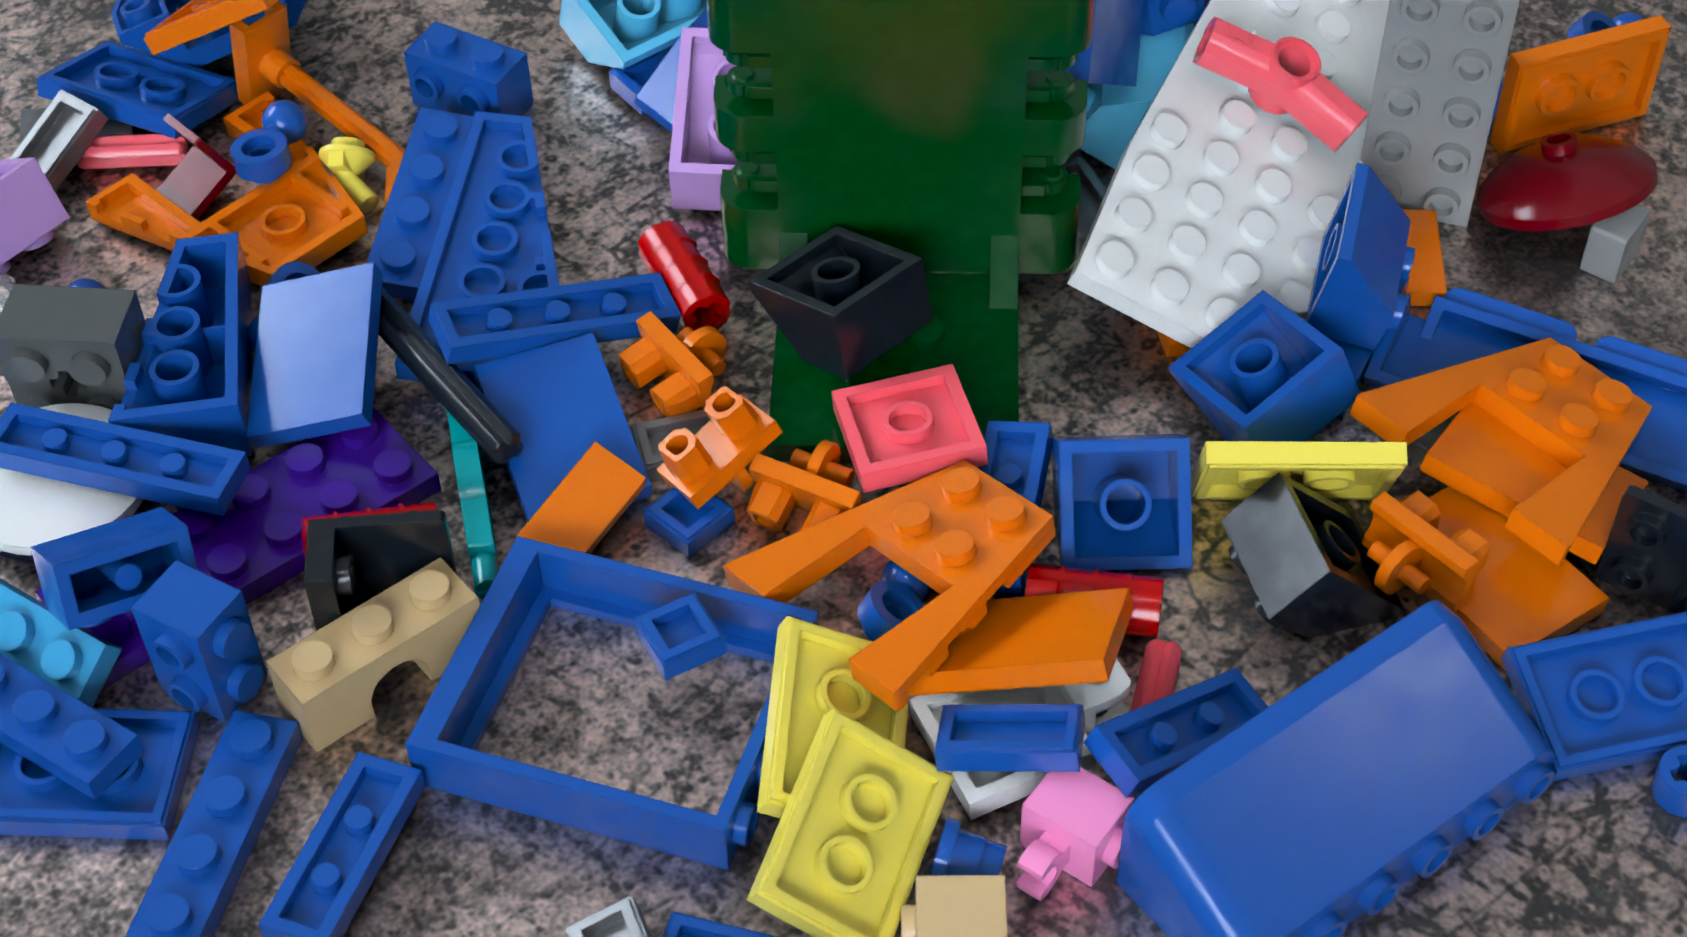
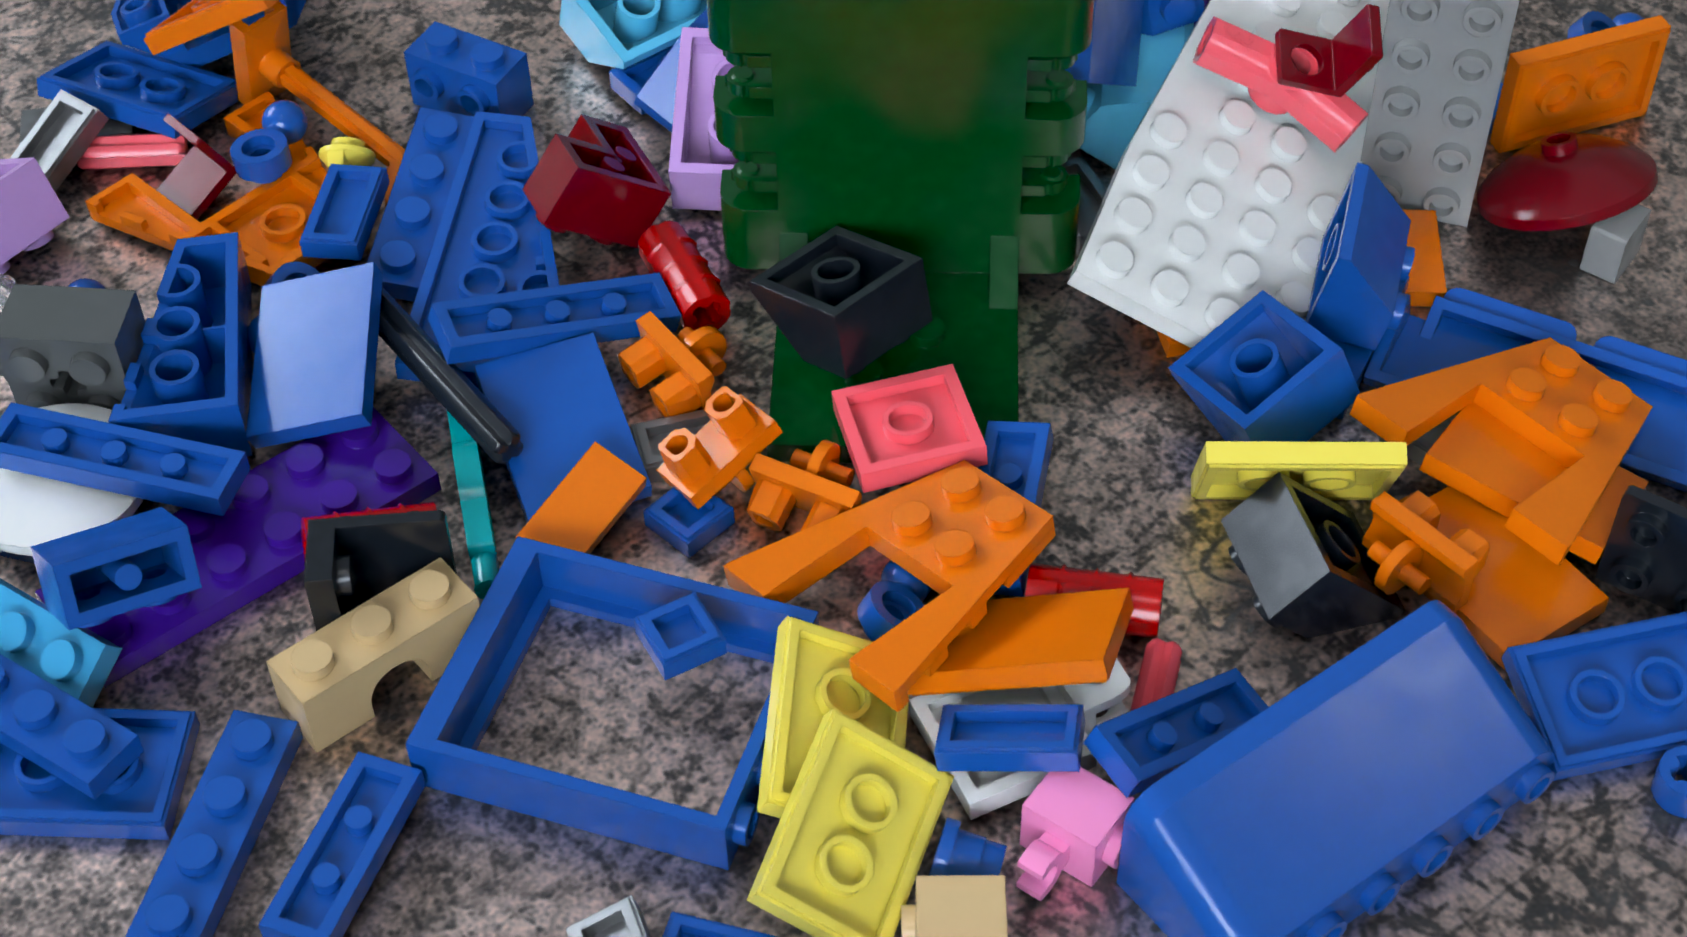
blue brick [131,560,268,723] -> none
blue slope [1052,434,1193,571] -> none
none -> blue tile [299,164,390,261]
none -> dark red brick [522,114,672,248]
none -> dark red bracket [1275,4,1383,97]

